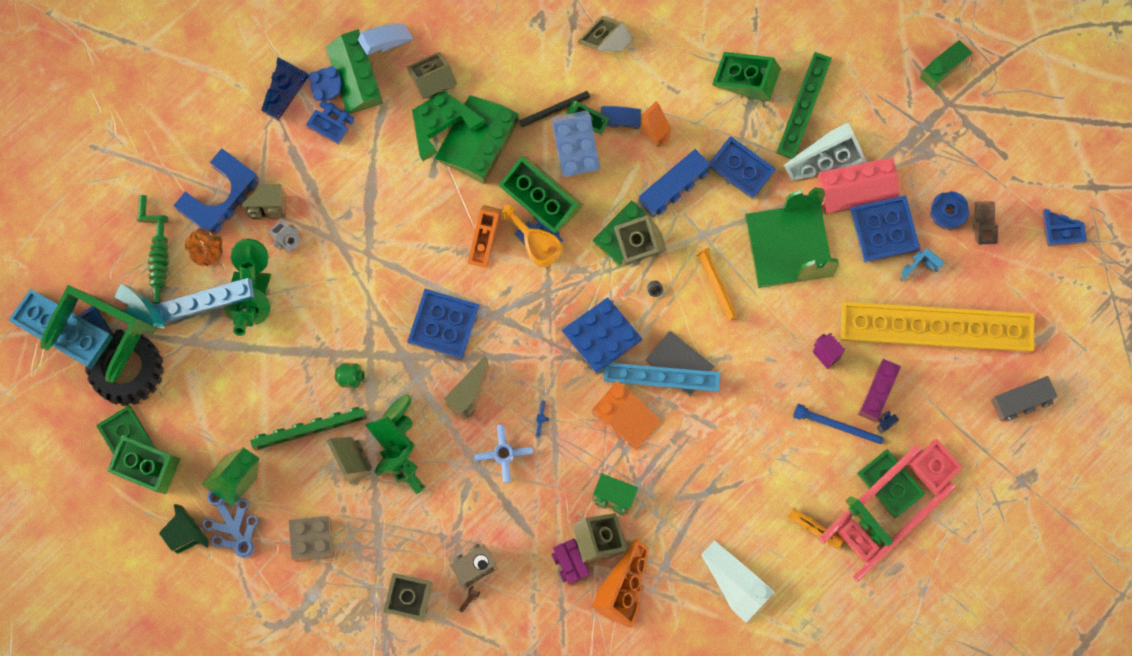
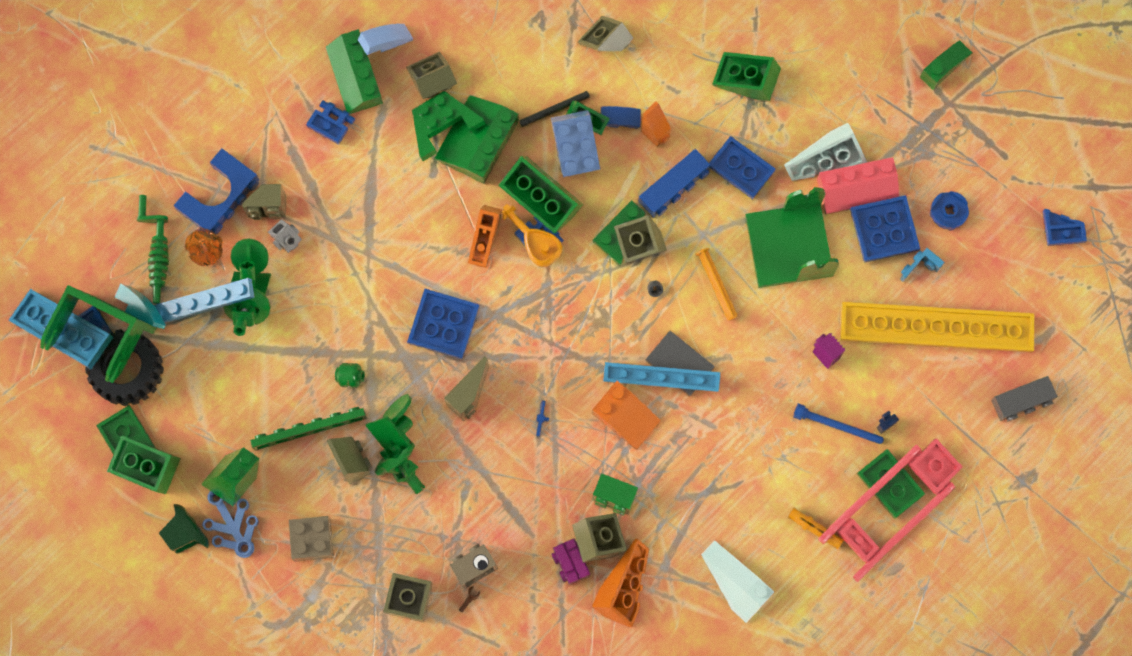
clear blue wing [261,57,309,121] -> none
blue piece [309,66,342,101] -> none
light blue bar [474,425,533,483] -> none
blue plate [562,297,642,374] -> none
green plate [776,51,832,159] -> none
green plate [845,496,894,547] -> none
magenta brick [858,359,901,423] -> none
clear smoke brick [973,201,998,245] -> none

